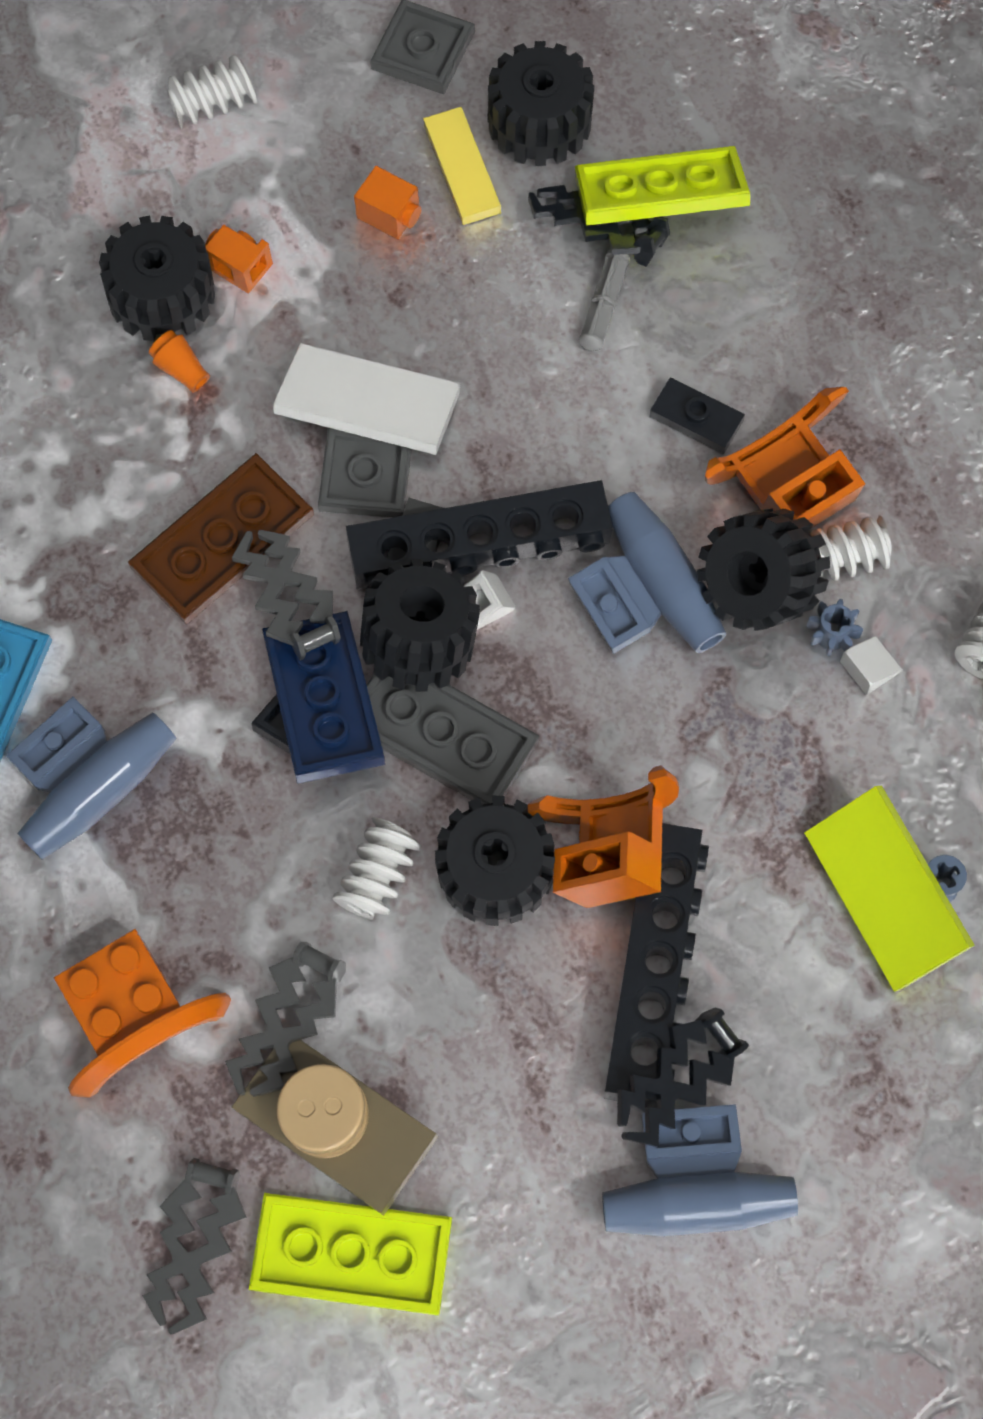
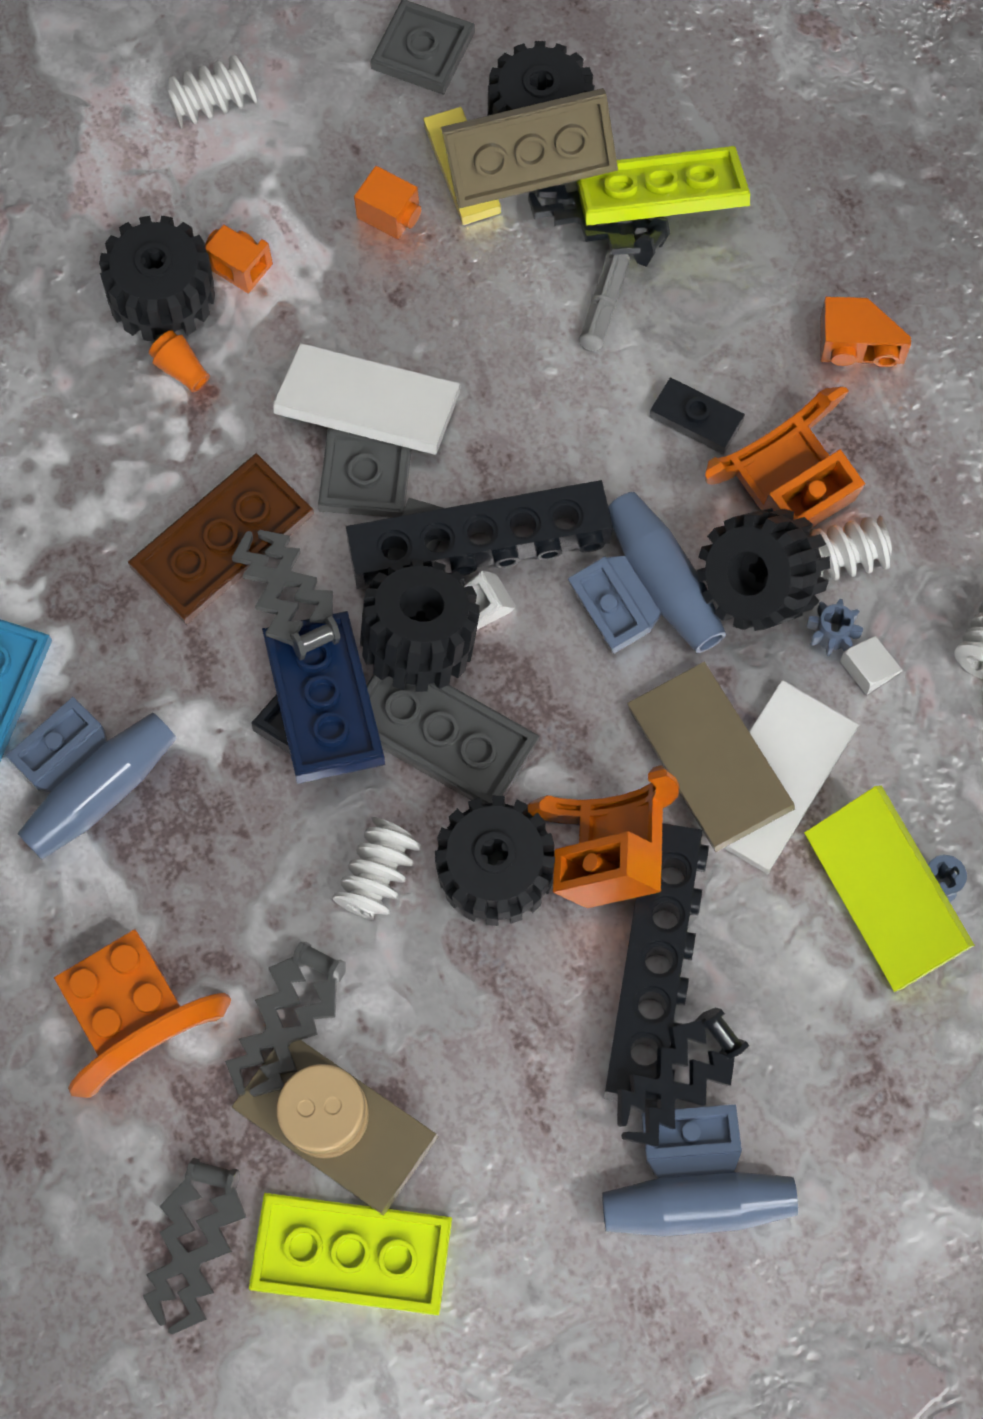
none -> dark tan tile [441,88,618,209]
none -> dark tan tile [627,661,795,853]
none -> white tile [690,680,859,874]
none -> orange slope [820,297,911,367]

